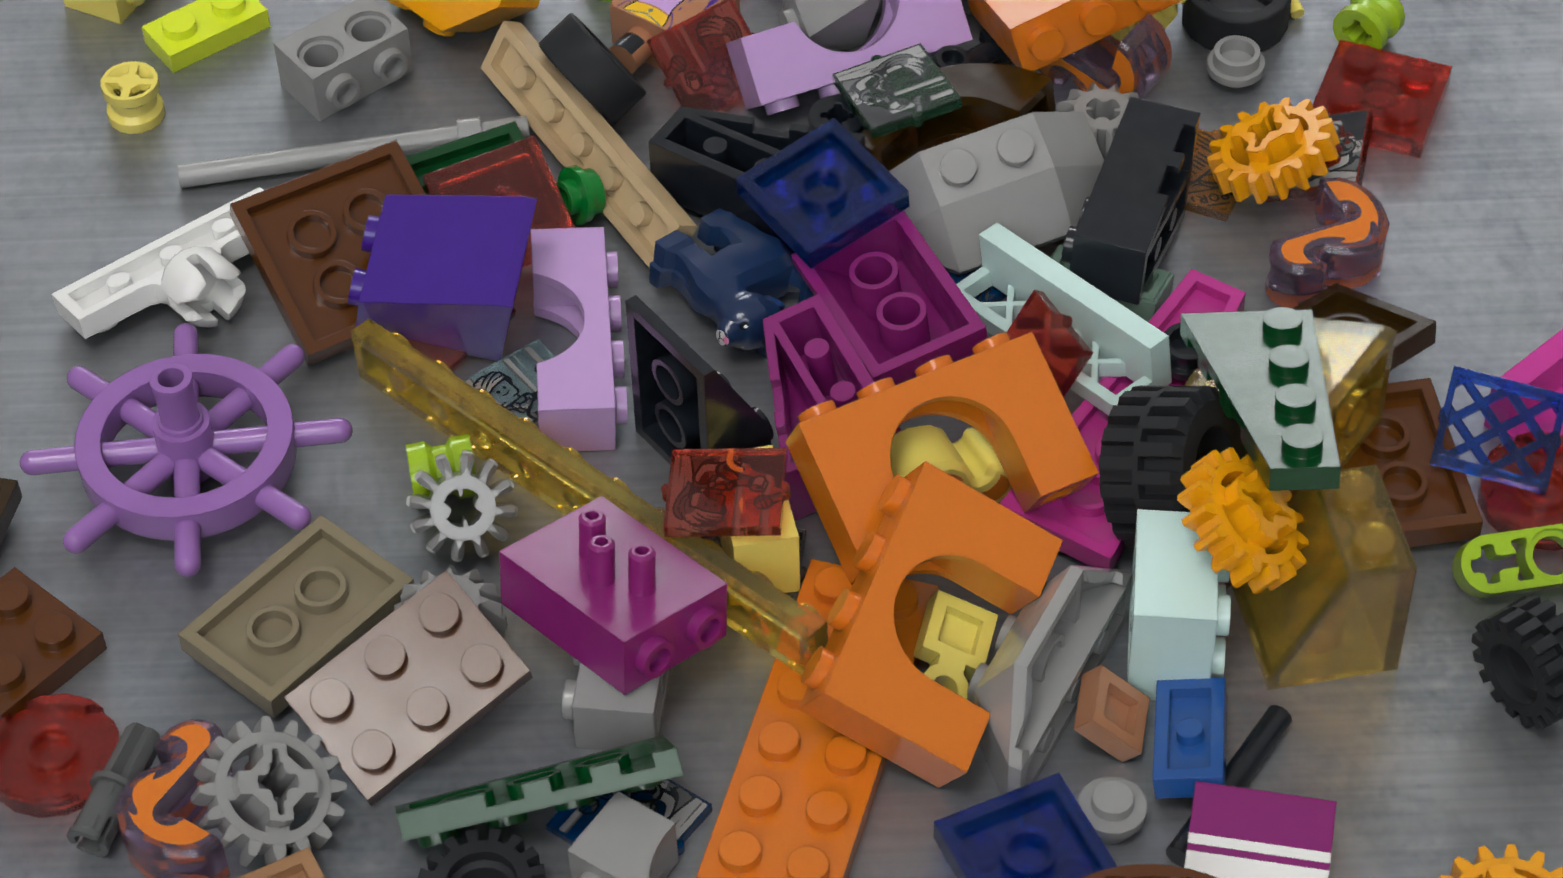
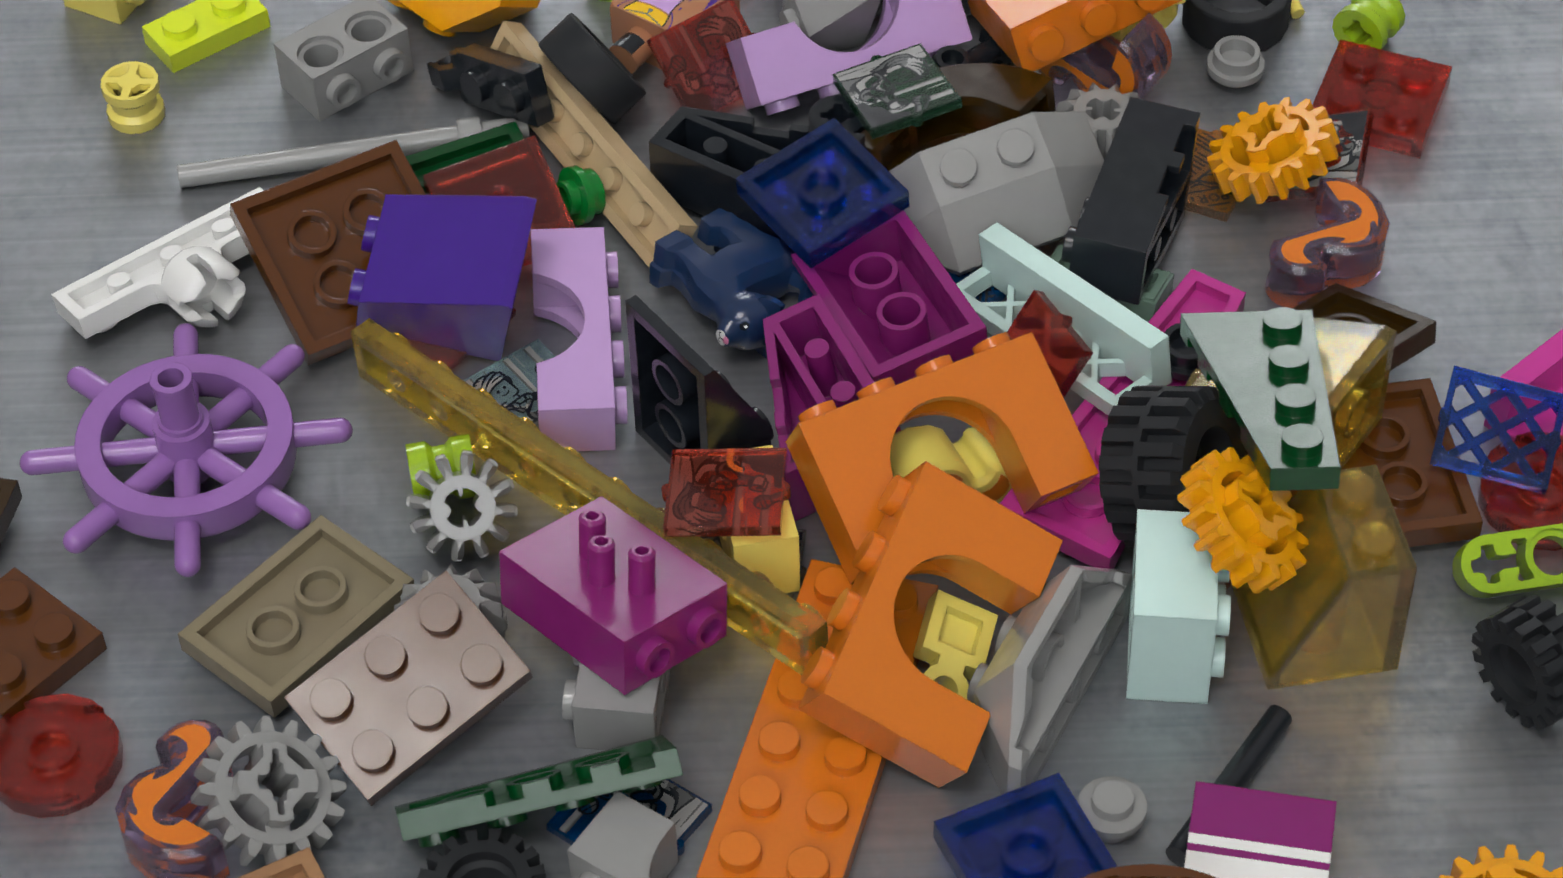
dark grey axle [67,723,161,856] -> none
nougat plate [1073,665,1150,763] -> none
blue plate [1153,677,1227,799] -> none
none -> black hinge [427,43,554,127]

